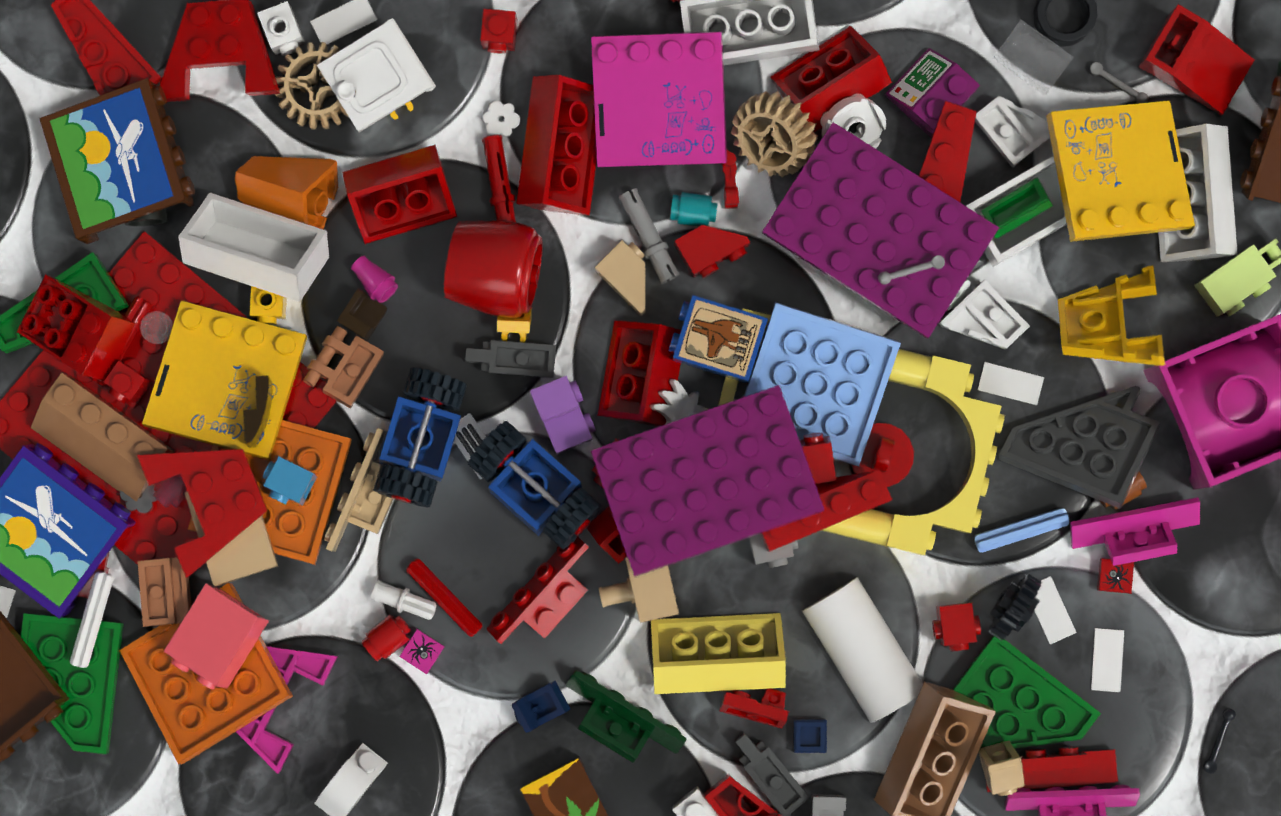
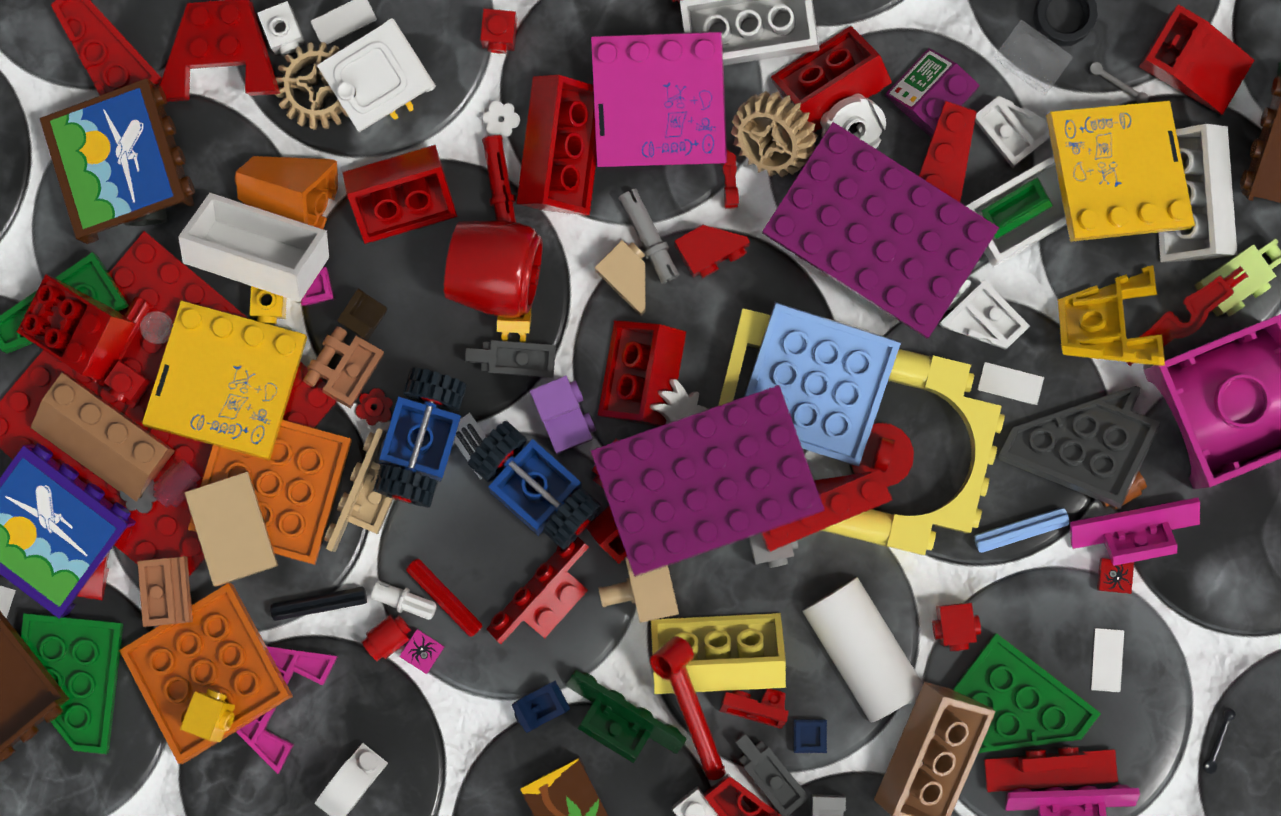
white axle [70,572,114,668] -> none
red wing [137,449,268,578] -> none
coral brick [163,584,269,690] -> none
dark brown slope [243,376,272,448] -> none
dark azure brick [262,456,317,506] -> none
dark pink cone [351,256,398,303] -> none
brick [669,295,768,384] -> none
teal brick [670,192,718,227] -> none
red brick [799,433,836,484] -> none
light grey hinge [878,255,945,285] -> none
tan slope [978,741,1024,796] -> none
black gear [988,573,1042,641] -> none
white sticker [1034,576,1077,644] -> none
none -> yellow brick [180,688,235,742]
none -> black axle [270,587,367,621]
none -> dark pink tile [301,267,334,306]
none -> red plant [356,388,393,426]
none -> red piece [650,636,726,781]
none -> red piece [1126,266,1249,366]

